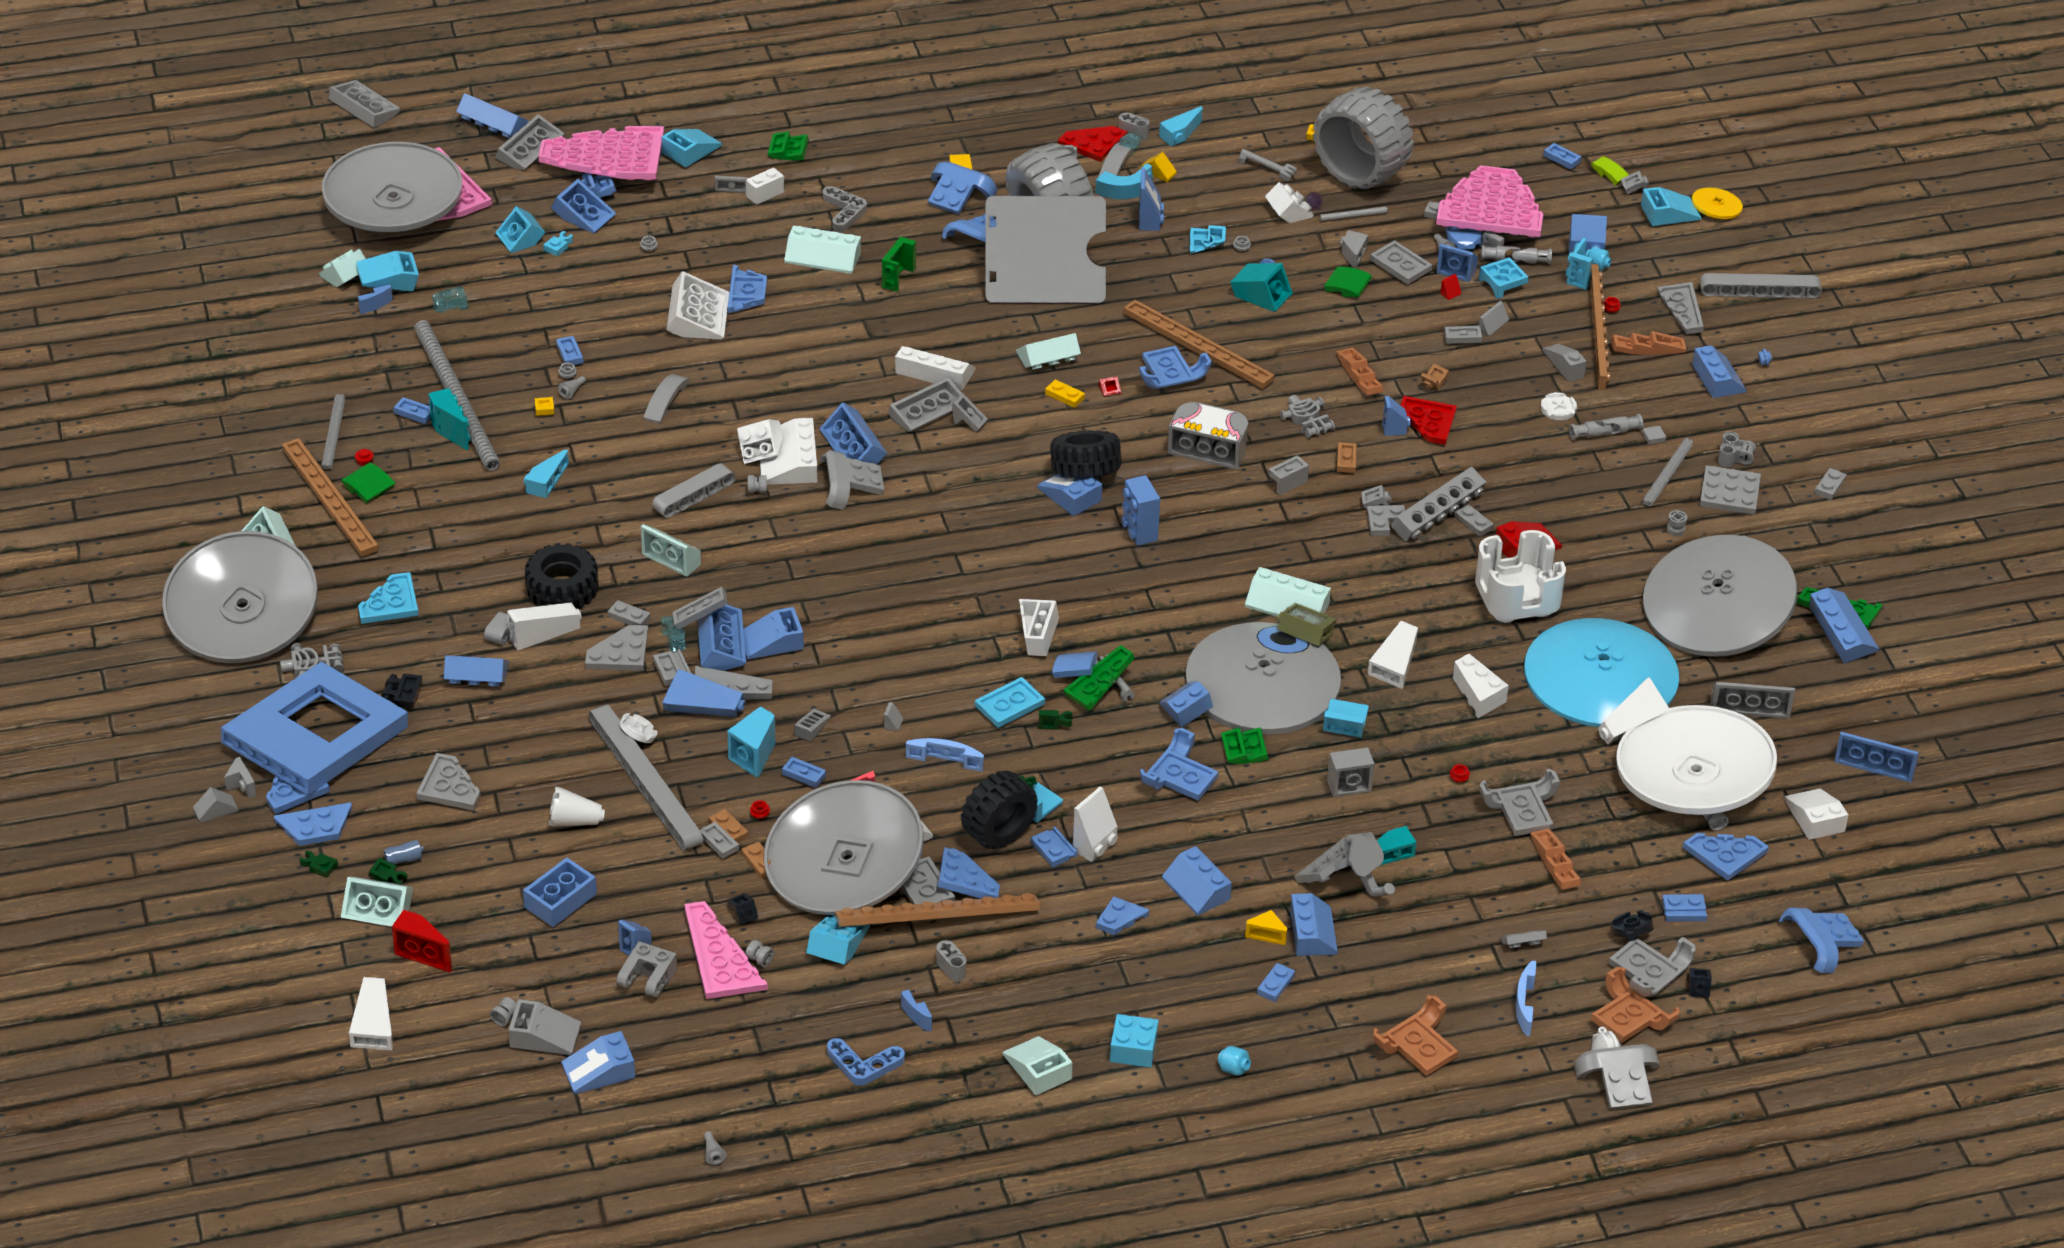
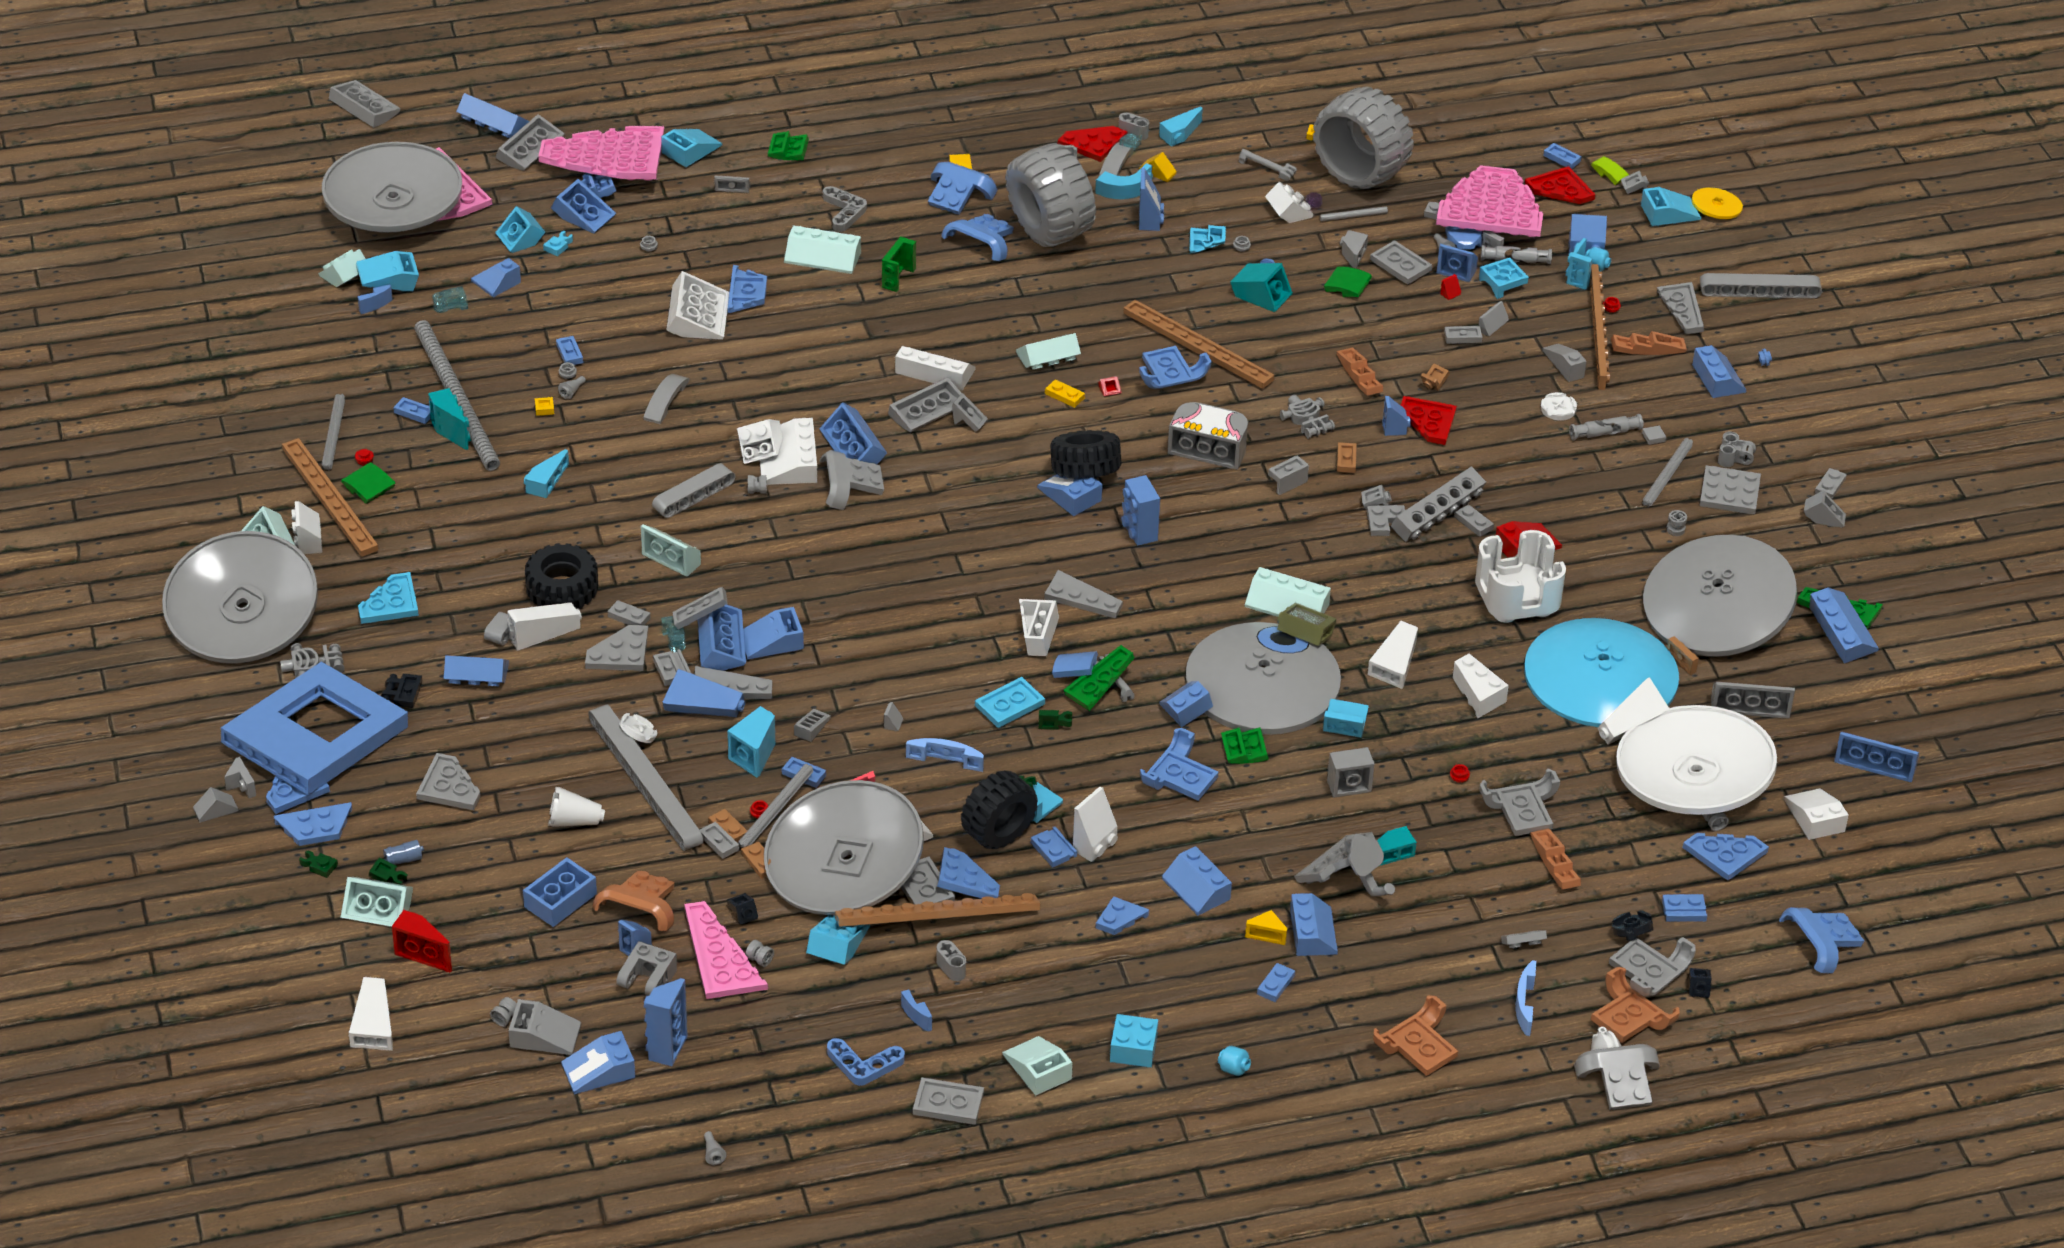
white brick [746,167,784,205] -> none
light grey door [986,196,1106,303] -> none
none -> white slope [292,501,322,554]
none -> medium blue slope [471,258,521,297]
none -> nougat piece [593,871,674,931]
none -> medium blue slope [644,978,688,1066]
none -> light grey axle [738,764,813,848]
none -> light grey plate [913,1078,984,1125]
none -> light grey wing [1044,570,1123,619]
none -> red plate [1524,166,1596,204]
none -> medium nougat plate [1667,636,1699,675]
none -> light grey slope [1804,490,1846,528]

